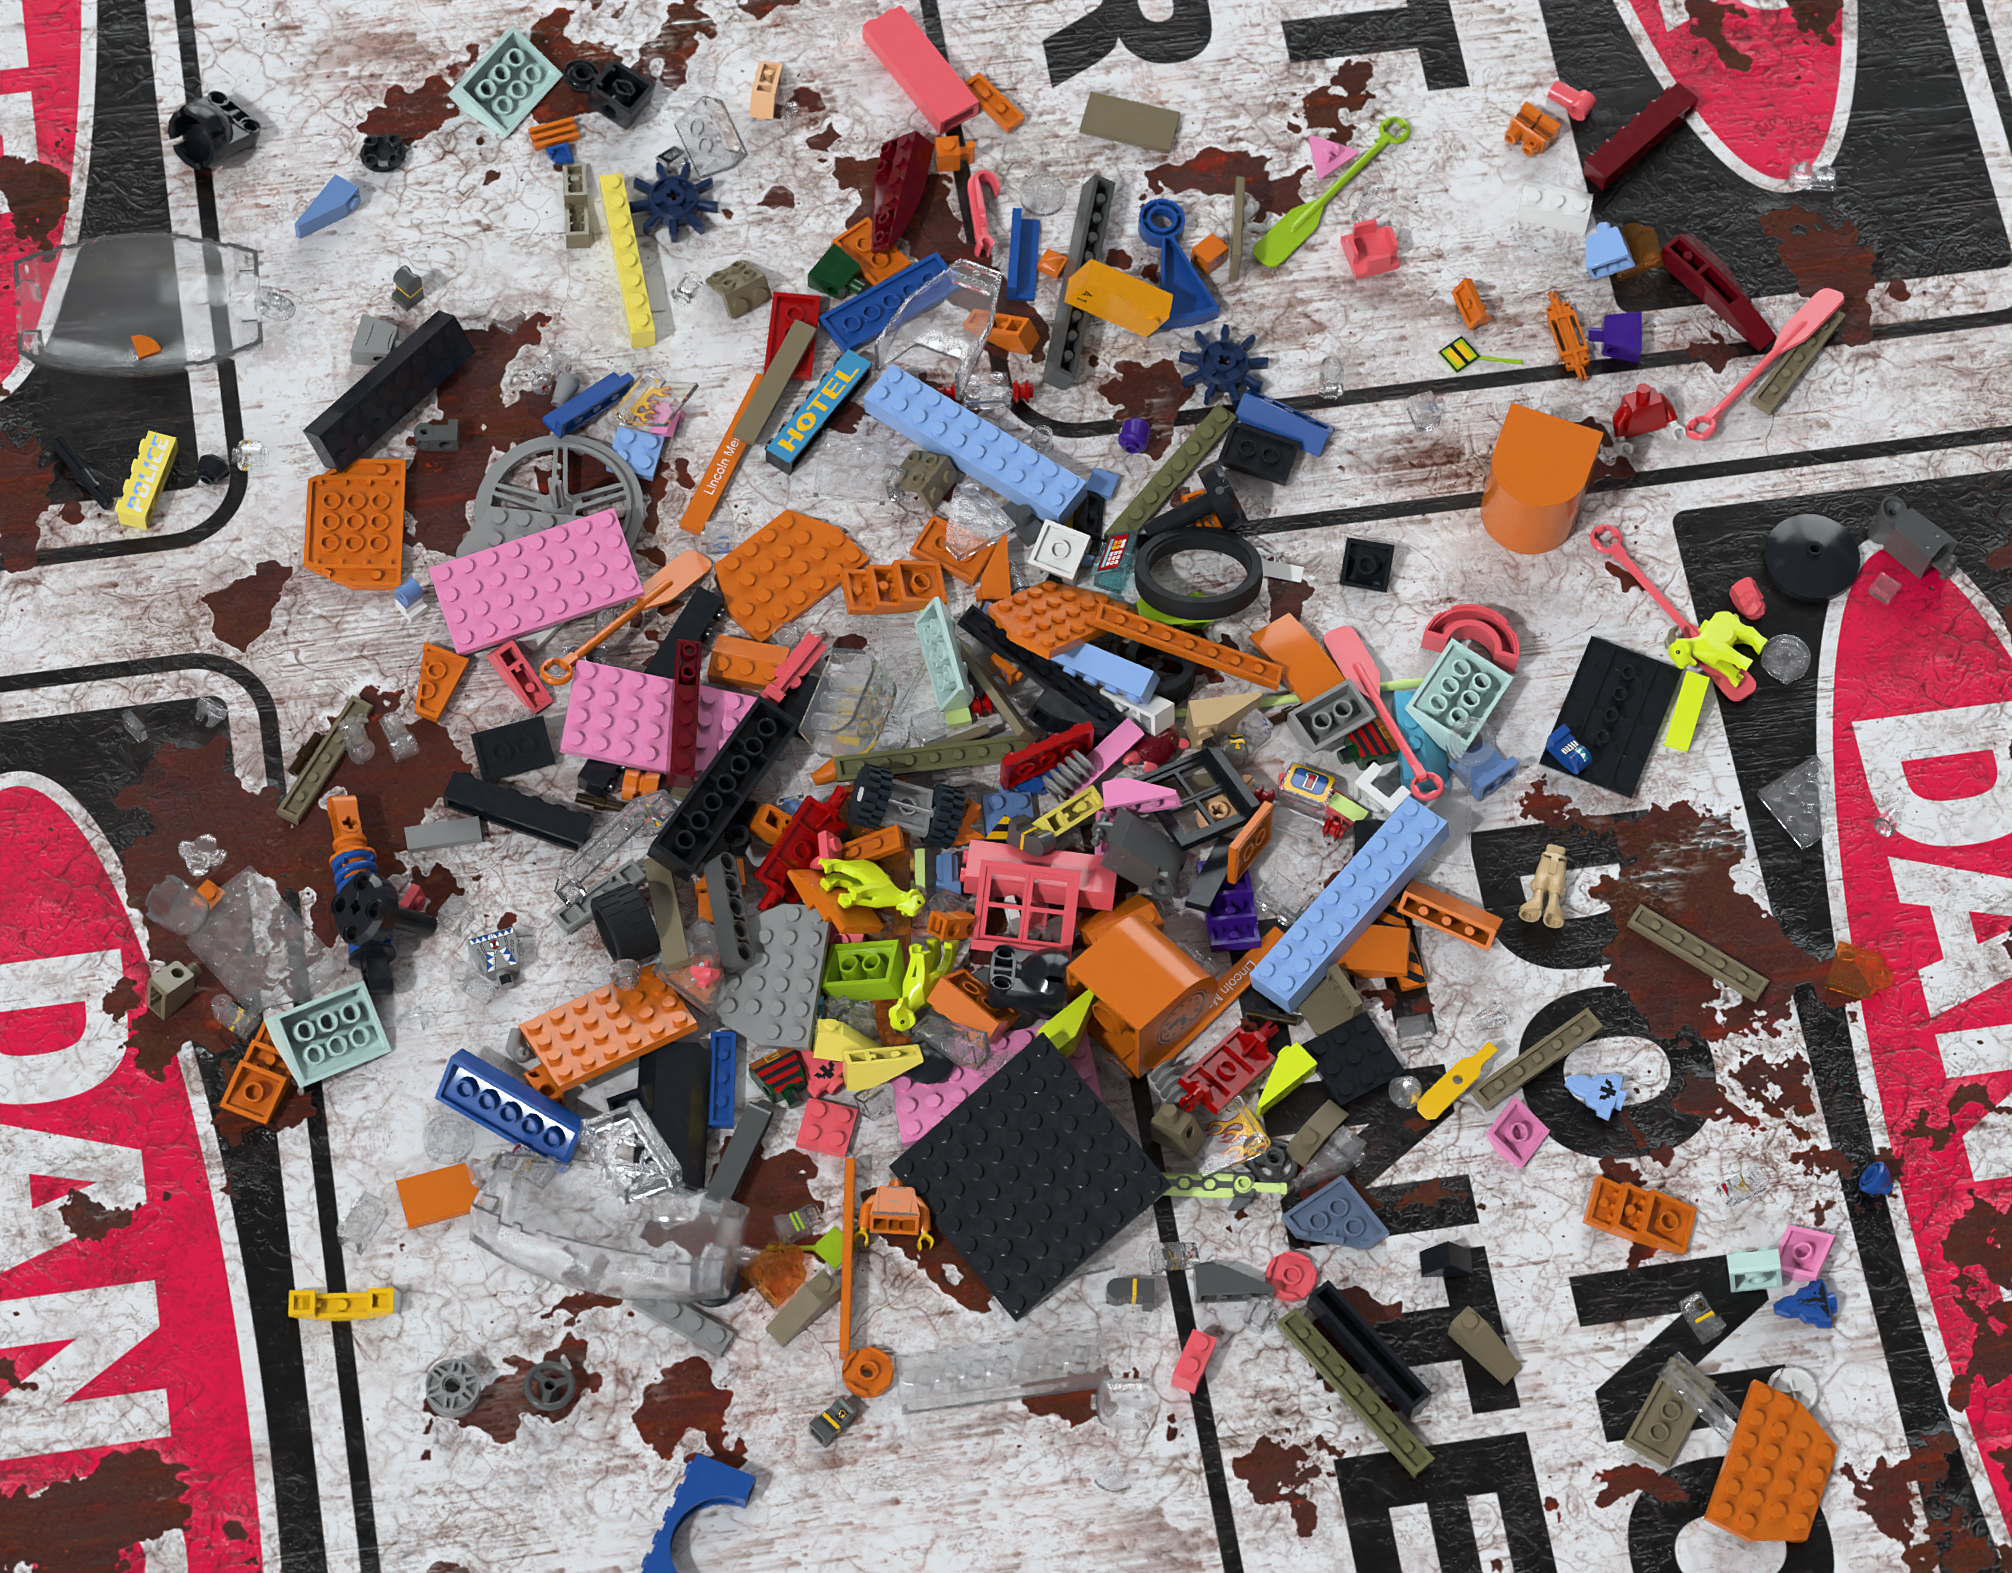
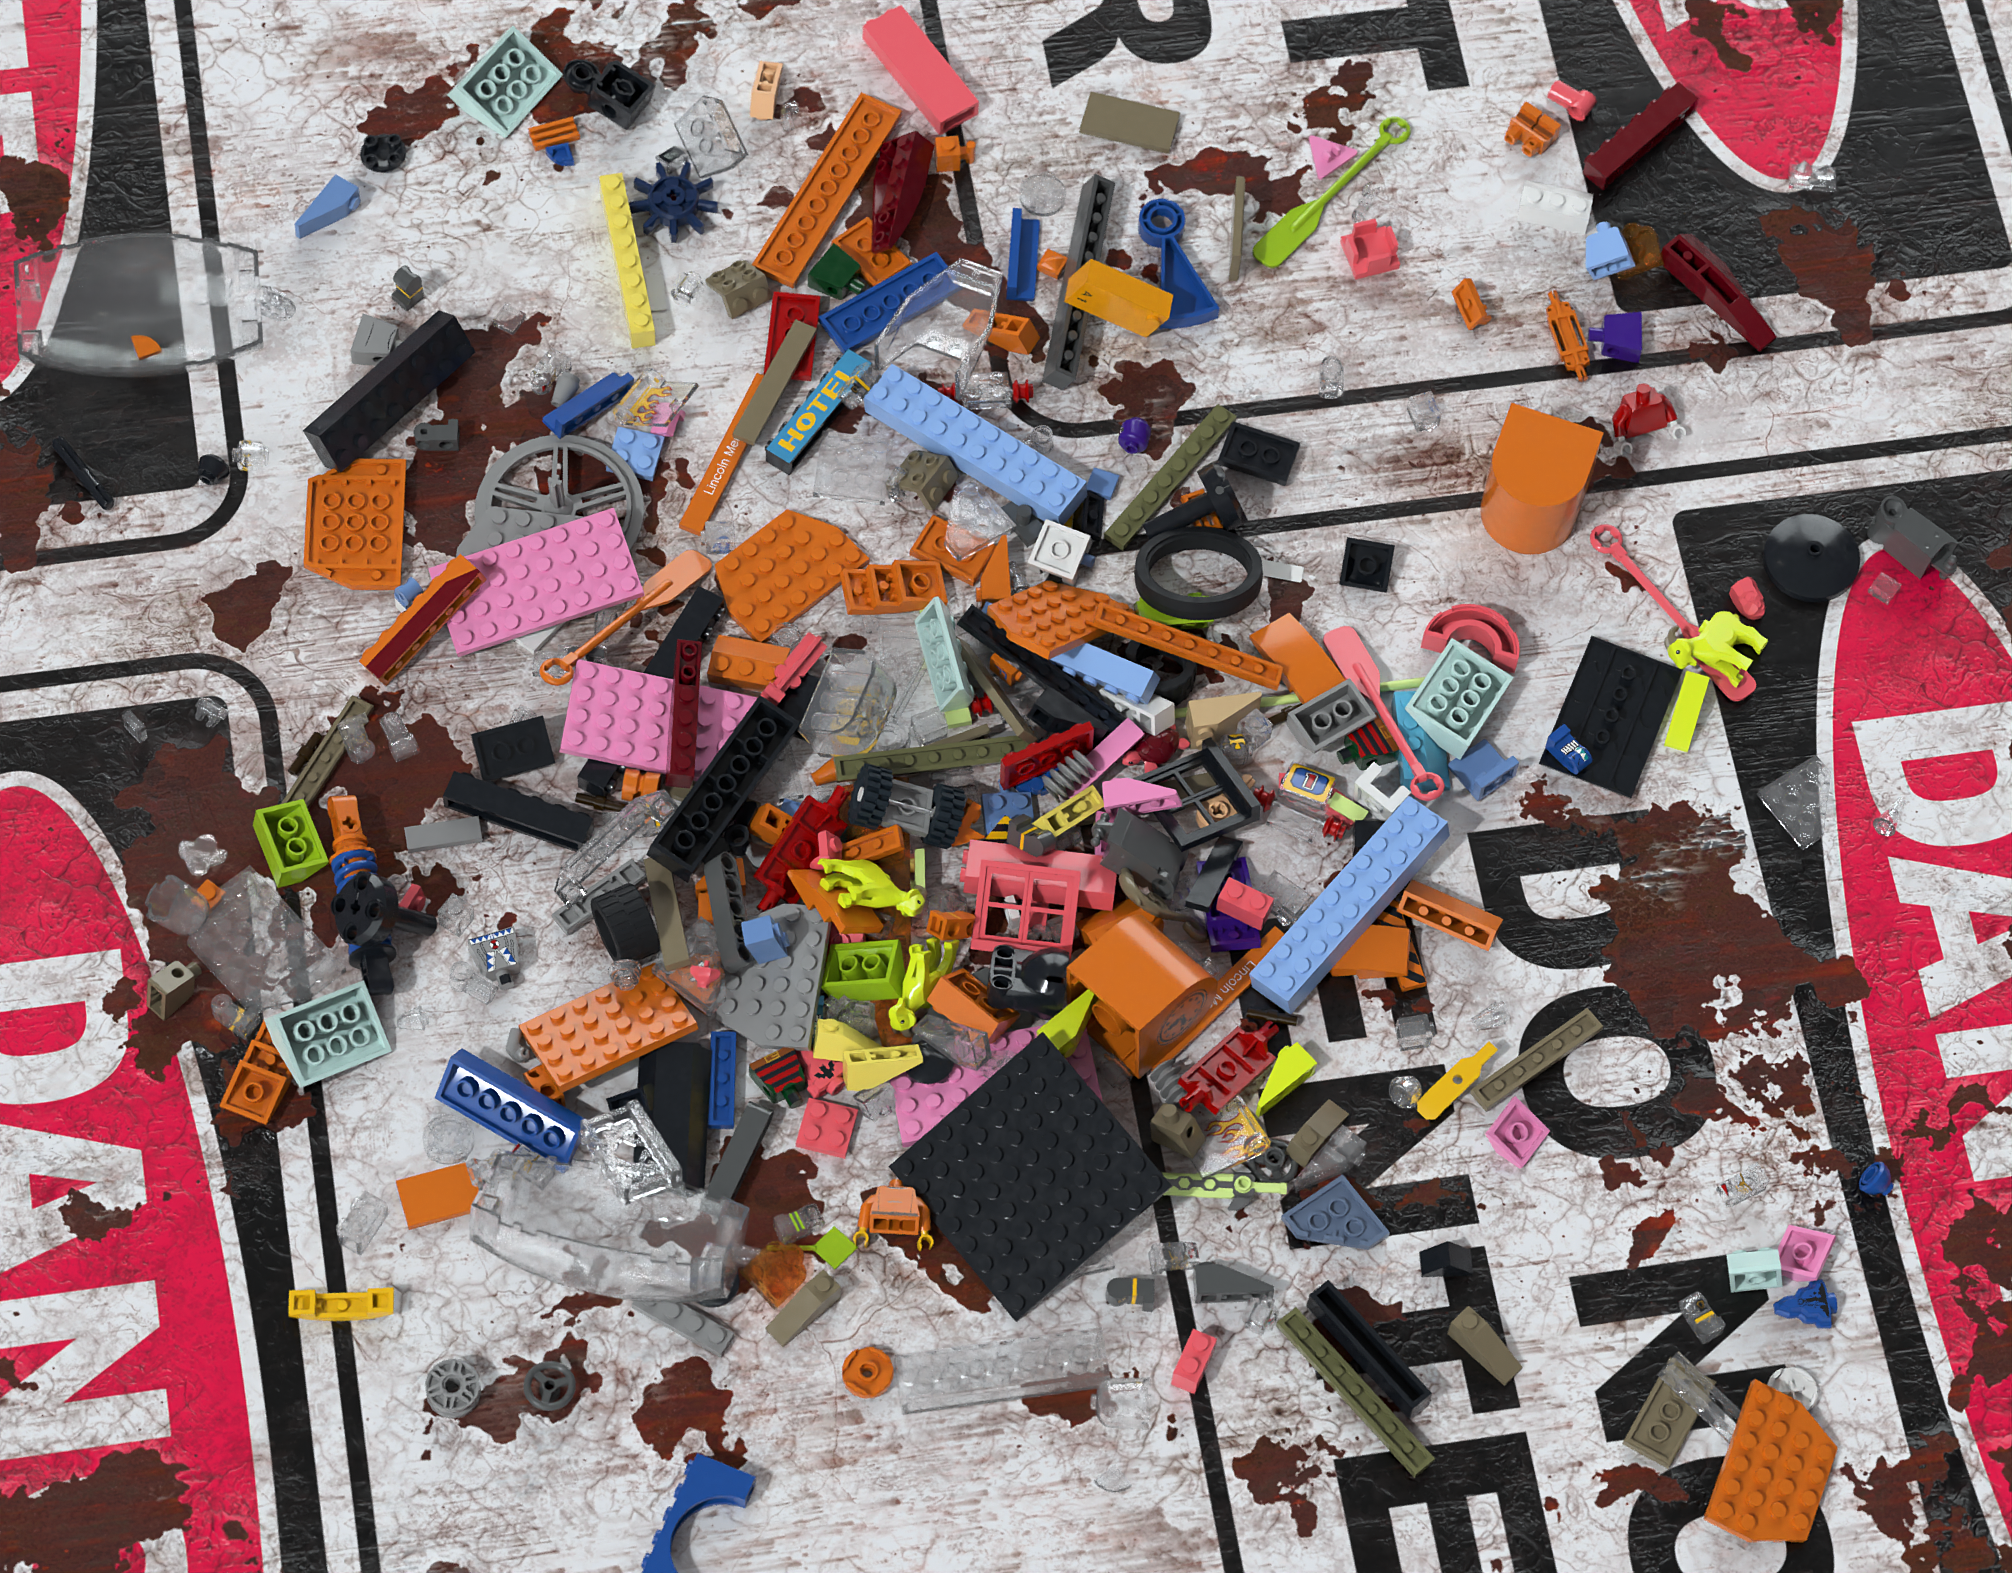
light yellow brick [115,431,178,530] -> none
black piece [168,91,261,169] -> none
orange wing [415,642,469,723] -> none
coral slope [486,640,553,715] -> none
dark tan slope [563,163,590,249] -> none
dark grey leg [809,1396,858,1448] -> none
orange tile [839,1158,855,1360] -> none
medium blue piece [935,852,961,902] -> none
orange plate [965,72,1025,134] -> none
coral piece [967,169,1001,257] -> none
clear light blue slope [1091,530,1139,595] -> none
dark blue gear [1179,324,1269,408] -> none
orange brick [1190,233,1229,276] -> none
orange tile [1227,801,1273,884] -> none
blue panel [1235,389,1335,457] -> none
coral tile [1265,1251,1317,1302] -> none
dark tan bracket [1297,963,1364,1036] -> none
black plate [1301,1012,1406,1108] -> none
clear piece [1430,716,1496,866] -> none
piece [1438,336,1523,373] -> none
tan piece [1519,844,1567,928] -> none
light blue rock [1565,1073,1627,1121] -> none
orange slope [1582,1175,1697,1255] -> none
dark tan tile [1627,904,1769,1003] -> none
coral piece [1685,288,1845,441] -> none
dark tan plate [1750,310,1846,416] -> none
clear tile [1761,634,1811,684] -> none
clear orange plate [1825,941,1893,999] -> none
none -> lime slope [253,799,329,888]
none -> brick [359,554,487,687]
none -> medium blue brick [741,915,790,964]
none -> orange plate [752,92,902,289]
none -> clear leg [837,362,882,410]
none -> dark tan plant [1119,868,1208,942]
none -> coral brick [1216,877,1274,931]

